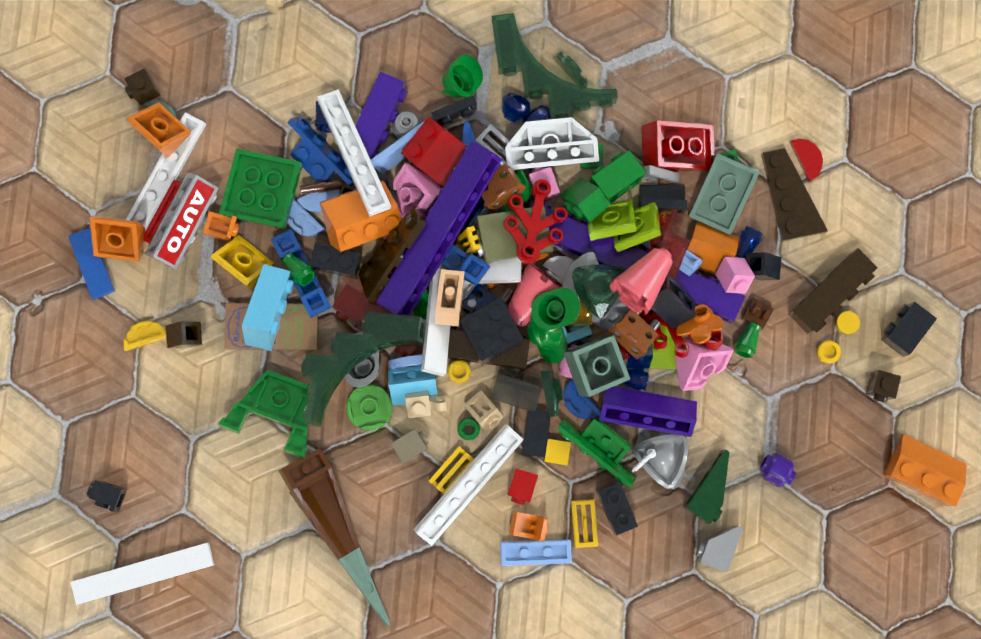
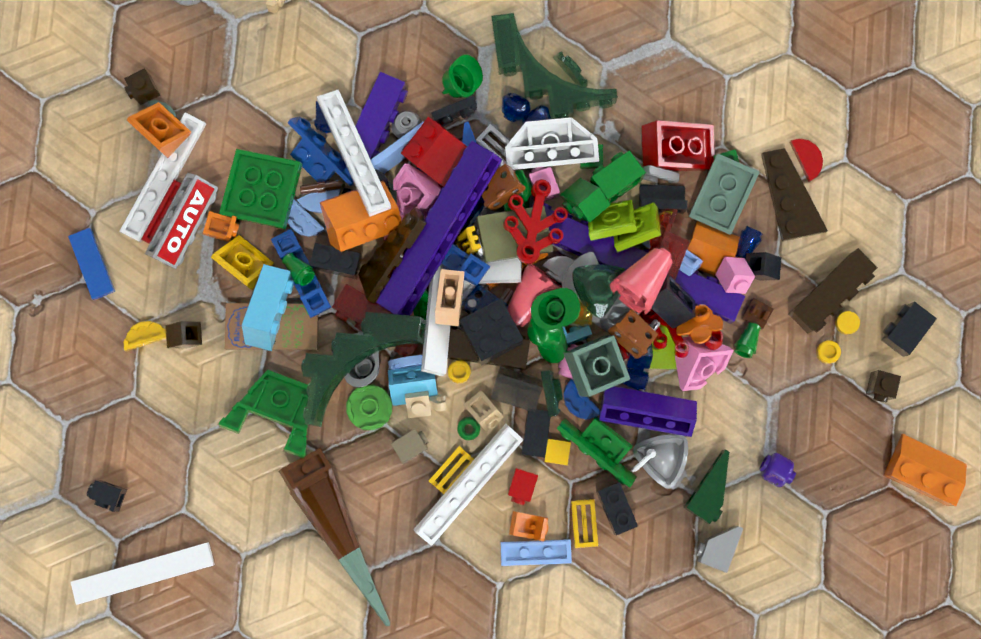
orange slope [90,216,145,262] -> none

